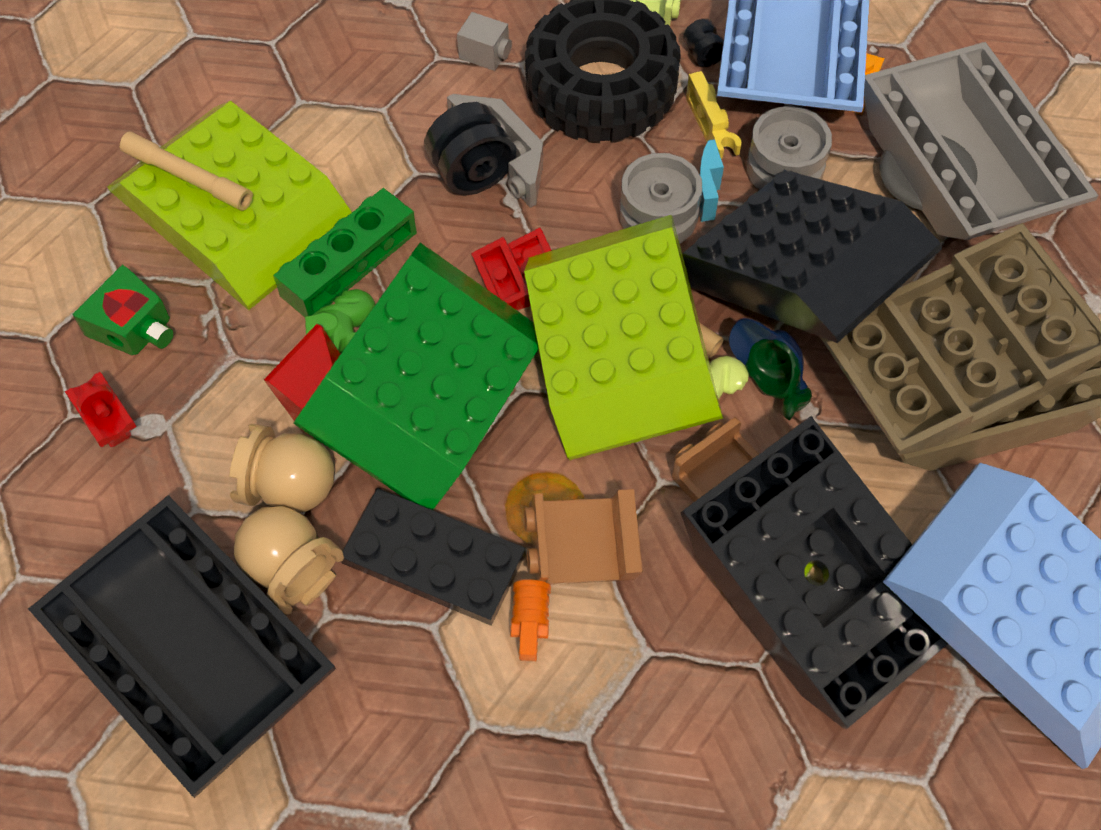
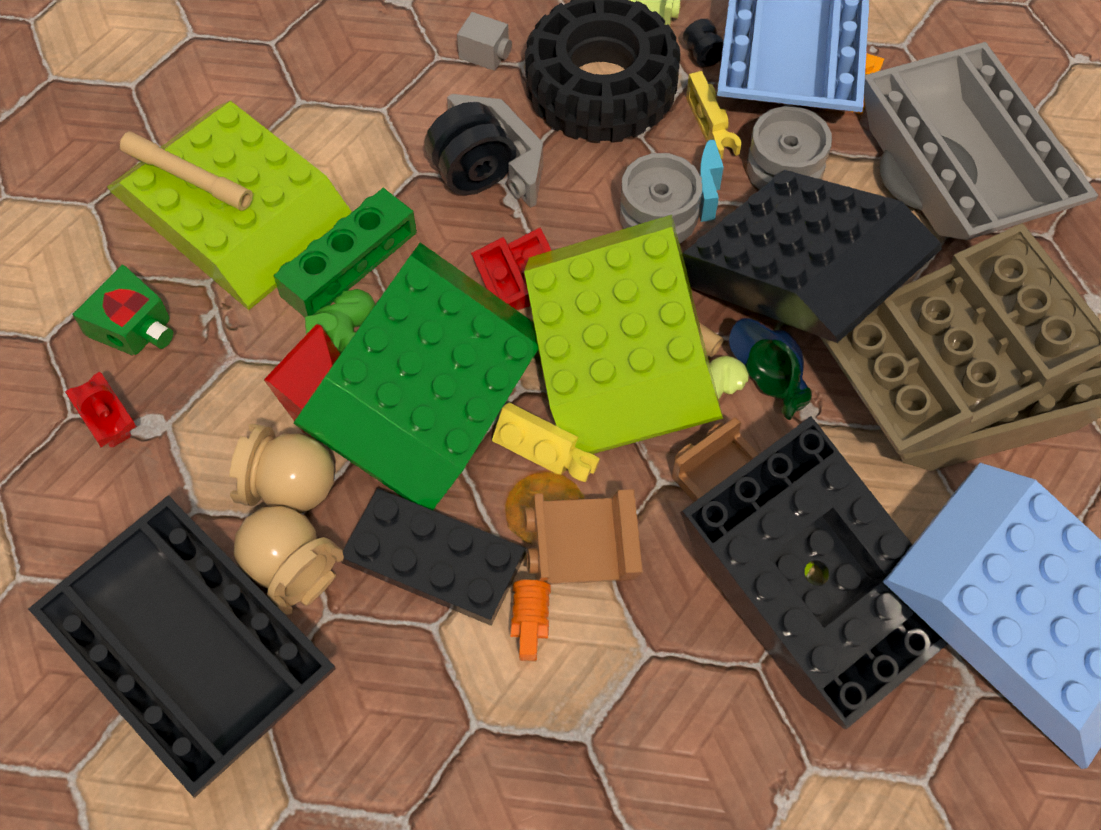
none -> light yellow plate [492,403,600,482]

